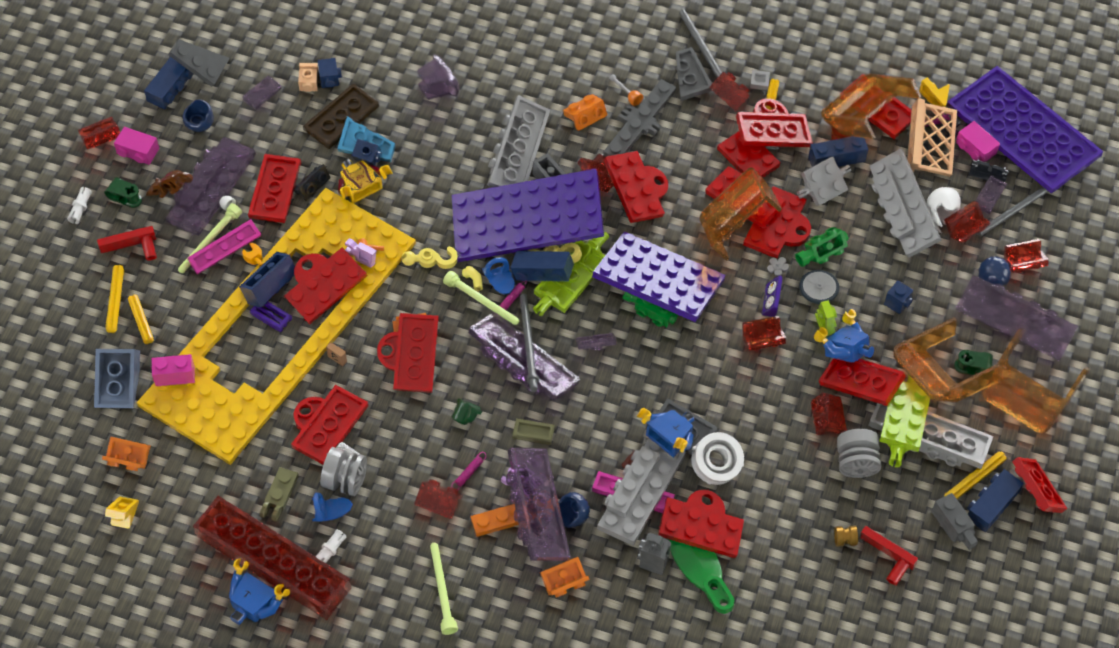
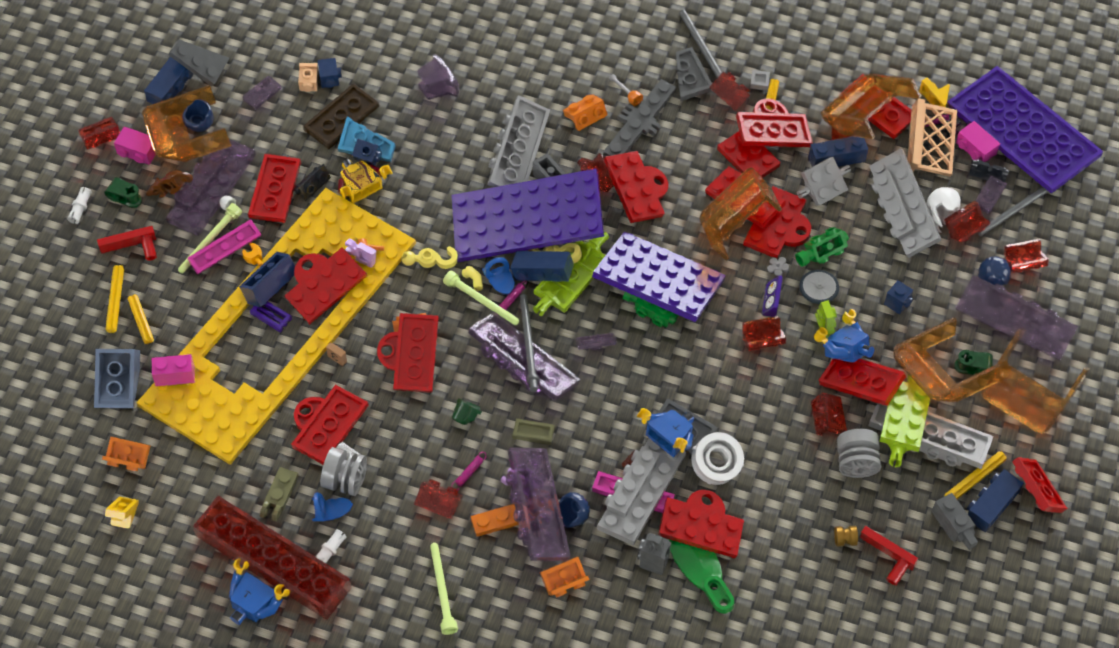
none -> clear orange windscreen [142,85,231,162]

